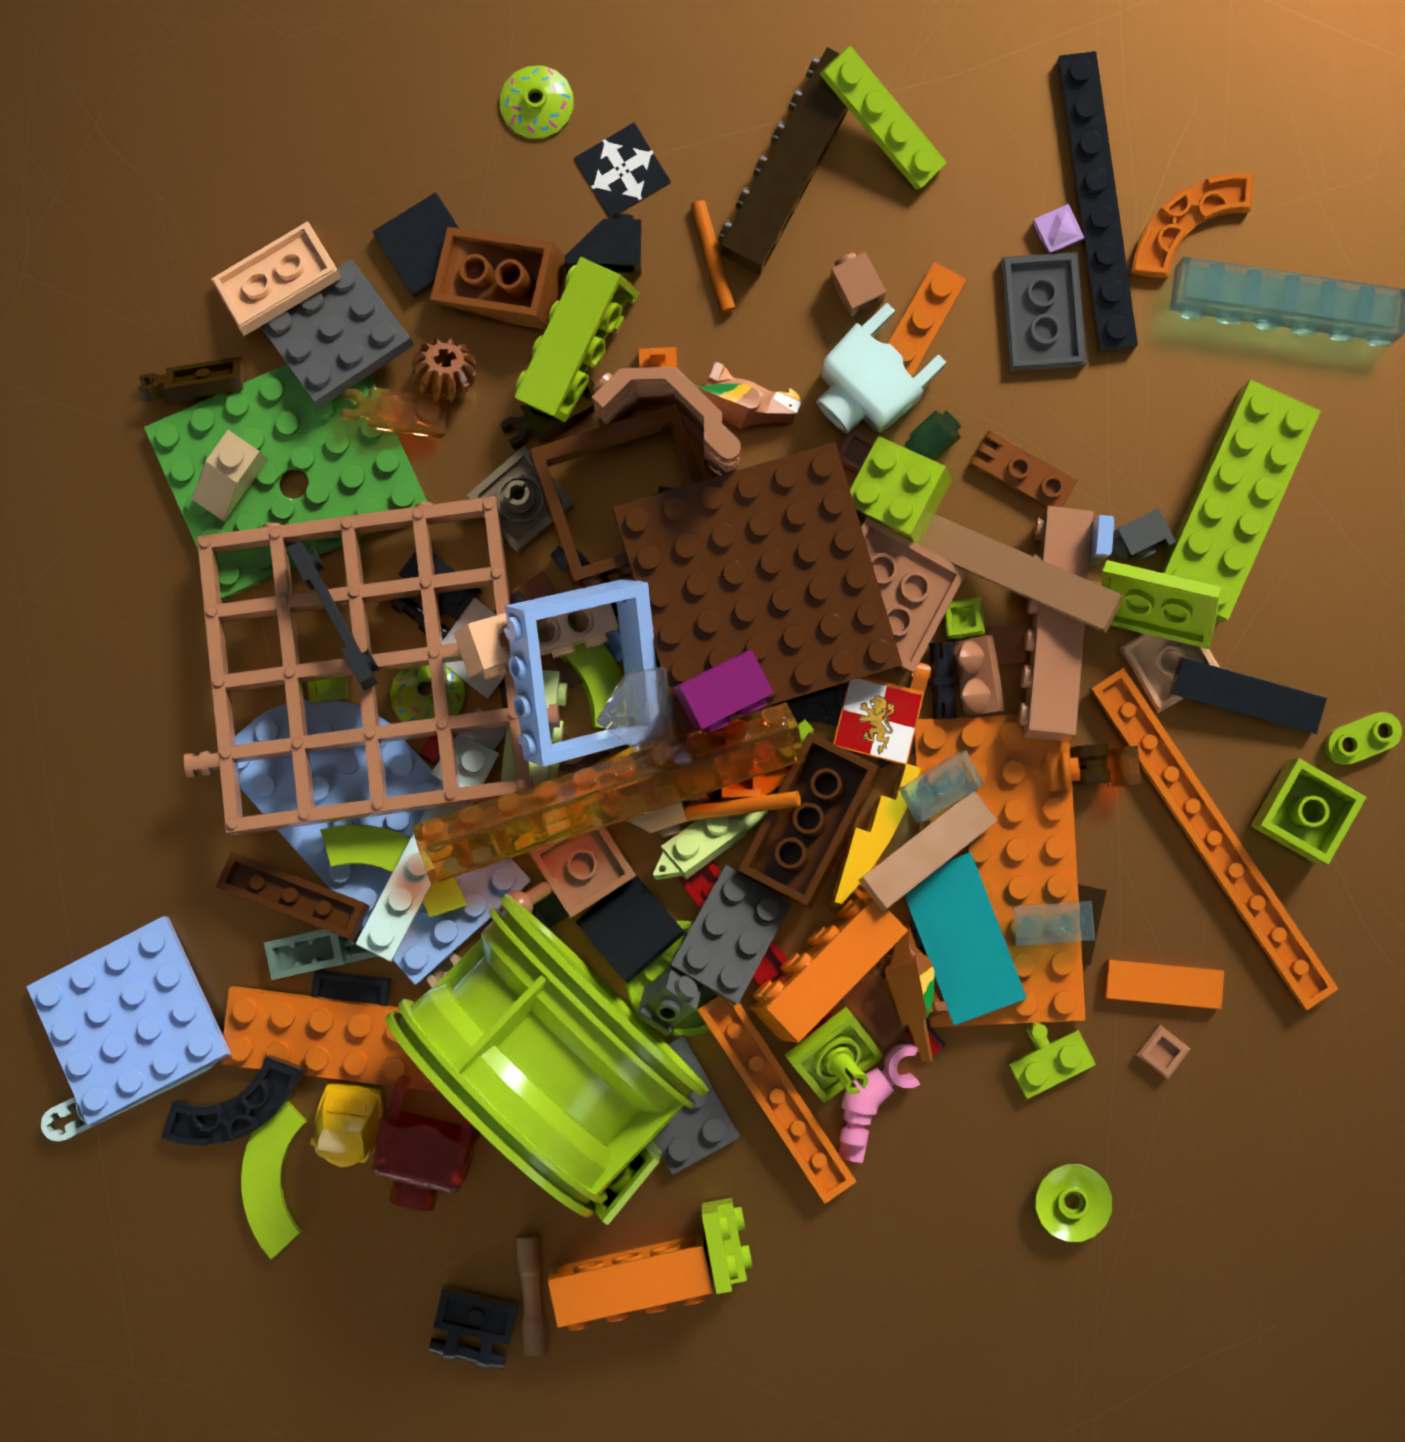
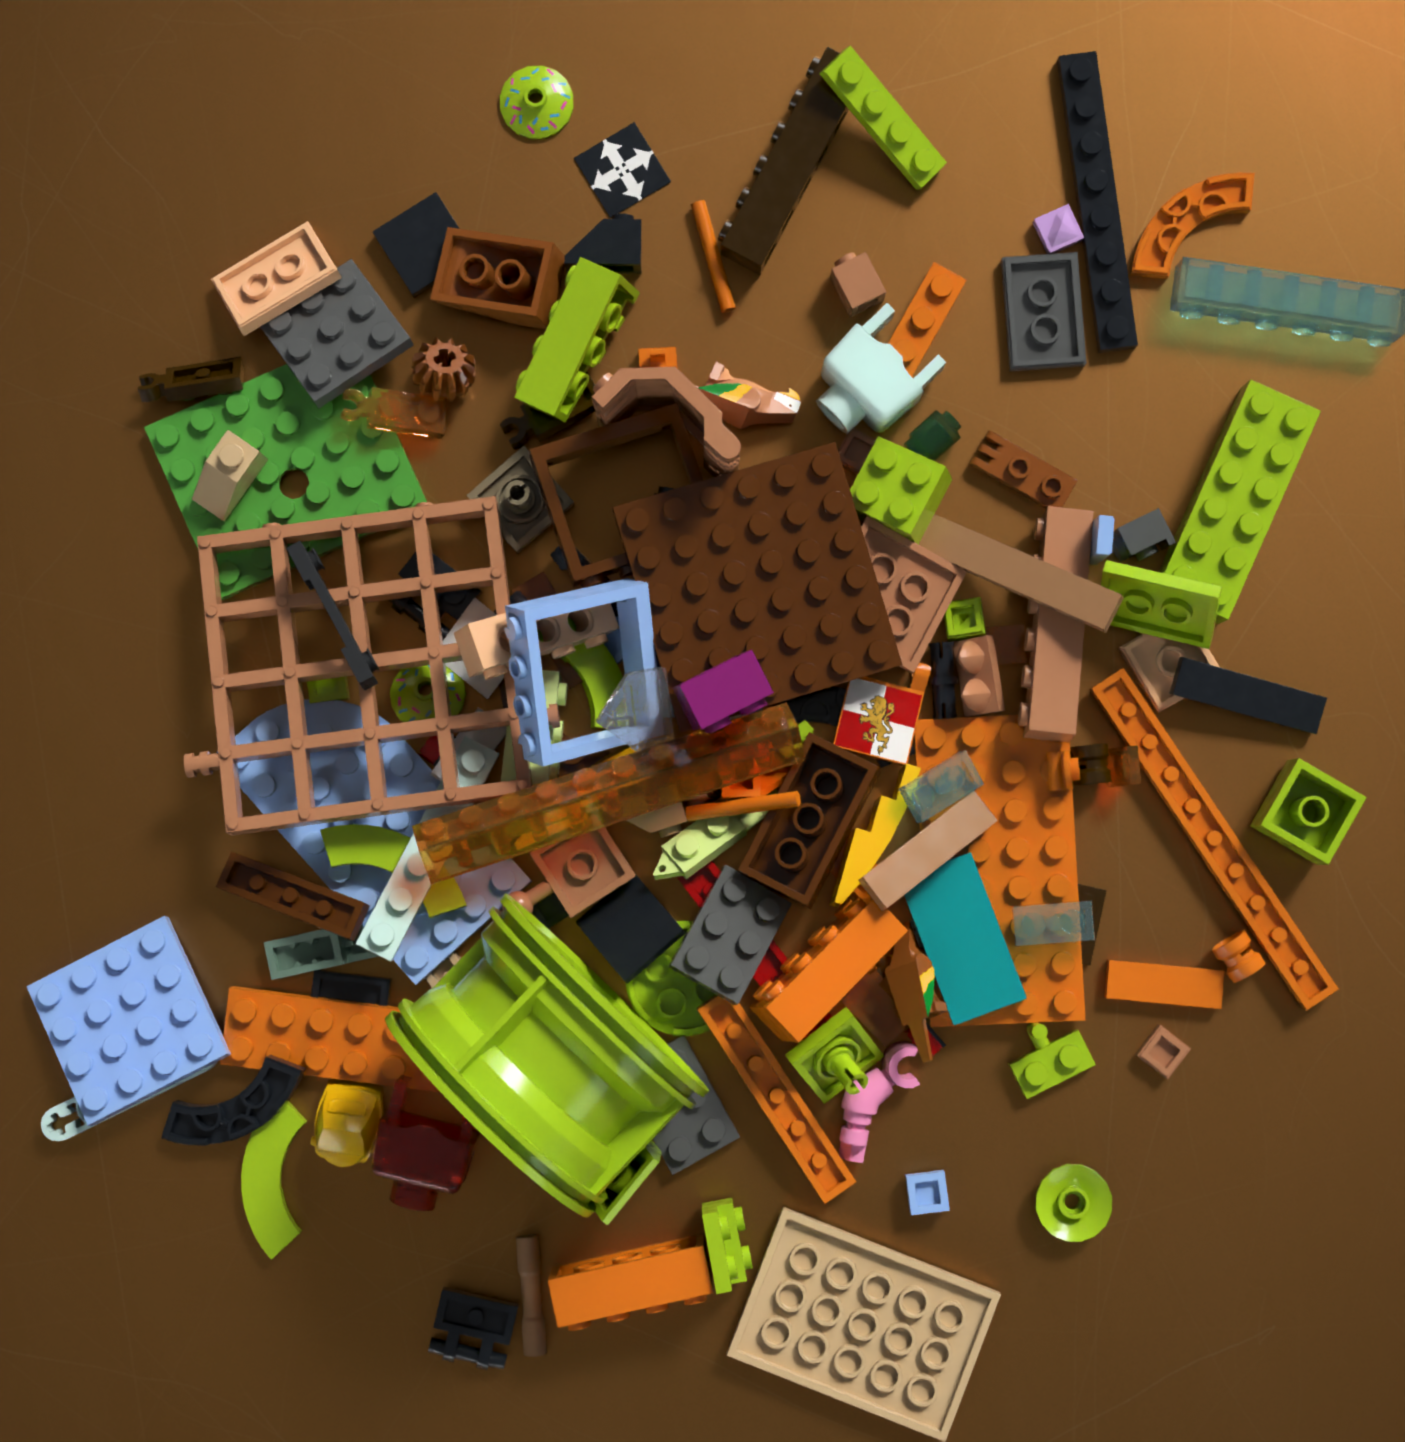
dark grey brick [636,967,702,1036] -> none
lime plate [1324,712,1402,765] -> none
none -> tan plate [727,1207,1001,1442]
none -> light blue plate [905,1170,950,1215]
none -> orange wheel [1212,930,1266,983]

